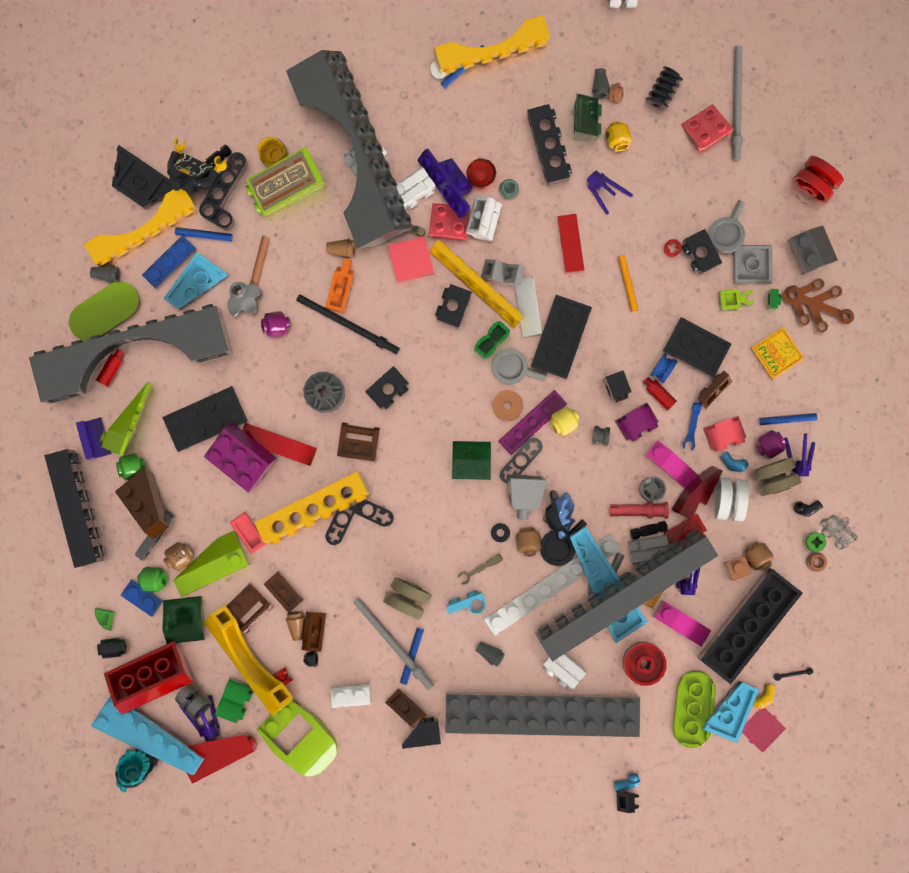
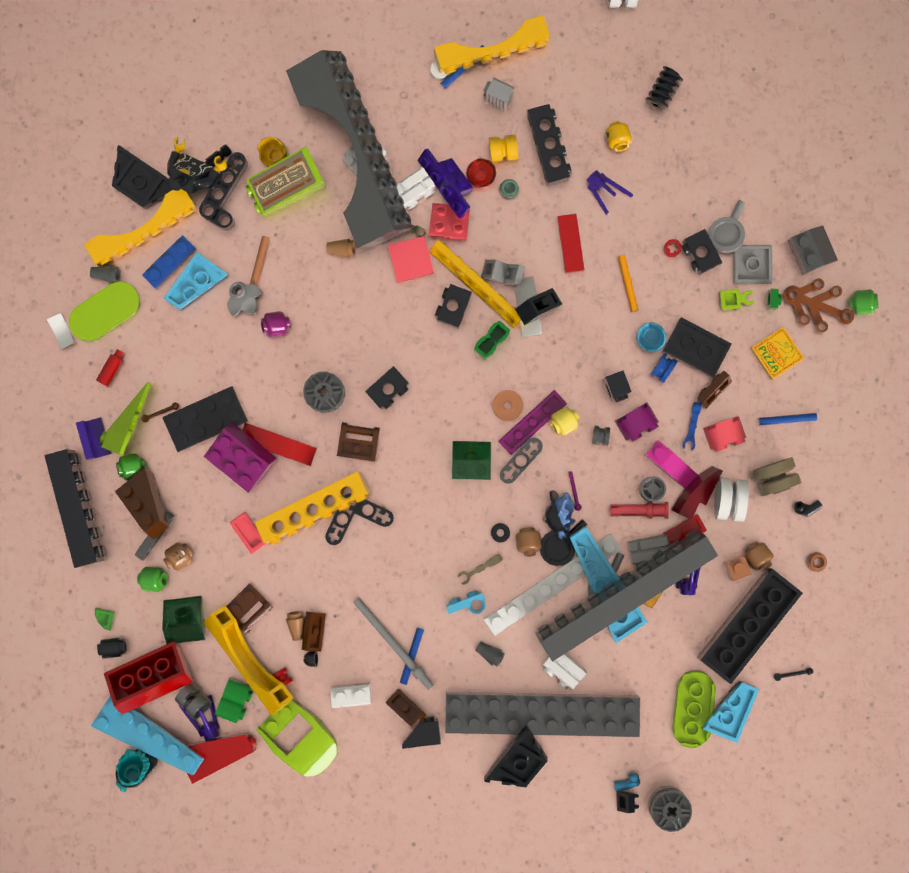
dark grey arch [29,304,233,404] -> none
blue plate [120,579,163,617] -> none
lime wedge [173,530,251,597] -> none
blue bar [175,227,233,242] -> none
reddish brown plate [263,571,303,613] -> none
black bar [296,294,400,355] -> none
orange hinge [325,258,354,313] -> none
dark tan wheel [383,577,432,620] -> none
white brick [466,196,502,241] -> none
light grey piece [492,348,547,385] -> none
light grey torso [507,474,547,520] -> none
black plate [531,295,592,380] -> none
clear green slope [573,94,602,140] -> none
dark grey cone [592,68,610,98] -> none
nougat plate [610,83,624,102] -> none
red wheel [622,641,667,686] -> none
black axle [630,521,668,539] -> none
red cylinder [643,377,677,411] -> none
dark pink slope [652,600,711,647] -> none
coral hinge [681,104,734,151] -> none
dark azure arm [720,451,749,472] -> none
light grey bar [731,46,743,160] -> none
clear pink piece [742,708,786,753] -> none
yellow arm [753,684,776,709] -> none
magenta head [756,430,786,459] -> none
dark purple plant [784,433,815,476] -> none
red wheel [794,156,844,203] -> none
bright green wheel [805,532,827,552] -> none
clear hips [820,514,858,550] -> none
none -> white sticker [46,313,74,350]
none -> reddish brown hinge [141,402,179,422]
none -> light grey brick [483,77,514,112]
none -> black wing [484,726,548,788]
none -> yellow wheel [489,135,518,162]
none -> black slope [515,288,562,326]
none -> magenta hinge [568,471,582,511]
none -> medium azure hair [637,322,666,352]
none -> dark grey wheel [648,786,692,832]
none -> bright green head [850,289,879,315]

